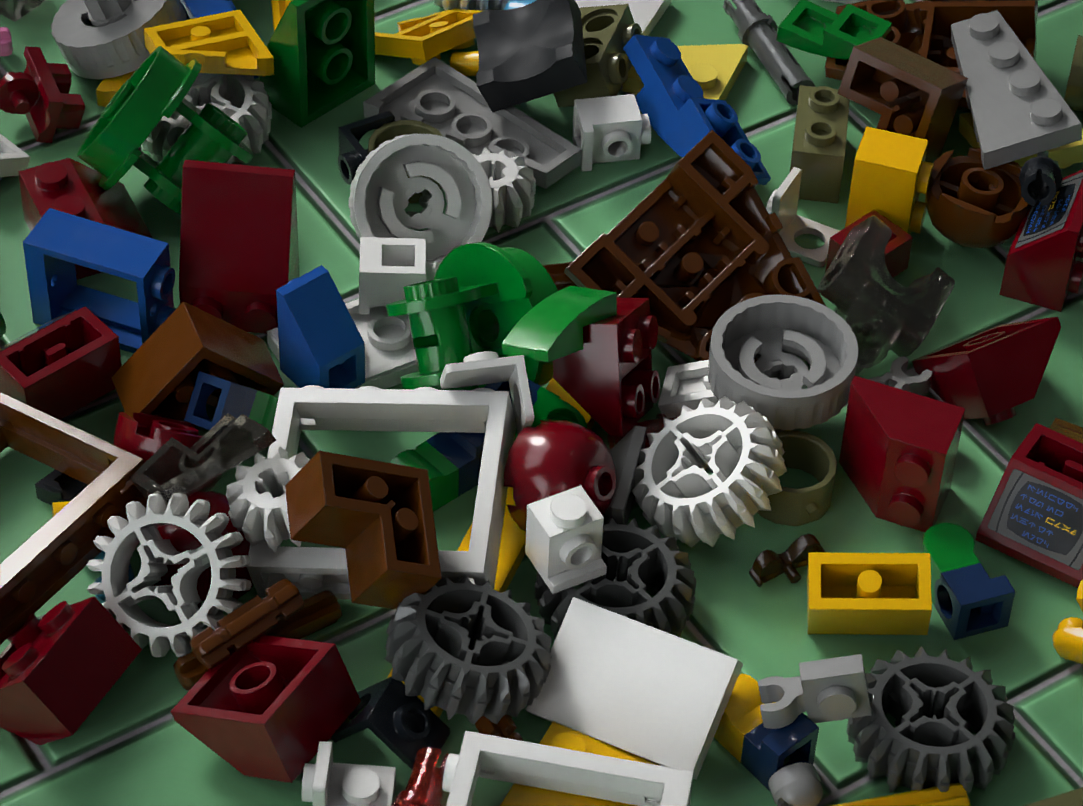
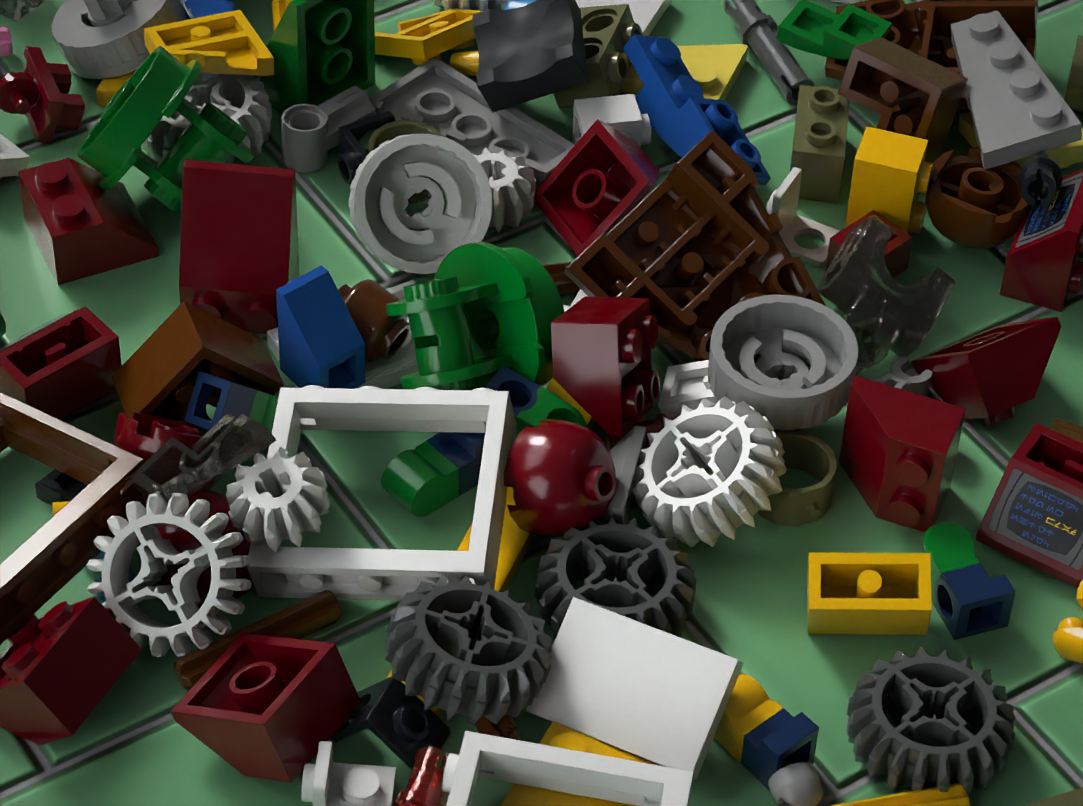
blue window [23,208,176,353] -> none
reddish brown axle [190,579,304,669] -> none
reddish brown brick [285,451,442,610] -> none
white brick [359,237,436,314] -> none
white bracket [440,351,534,434] -> none
green slope [501,286,617,362] -> none
white brick [525,485,607,594] -> none
dark brown piece [749,533,825,587] -> none
light grey plate [758,654,872,729] -> none
none -> light grey piece [281,85,376,173]
none -> reddish brown head [338,279,411,362]
none -> dark red slope [534,119,659,256]

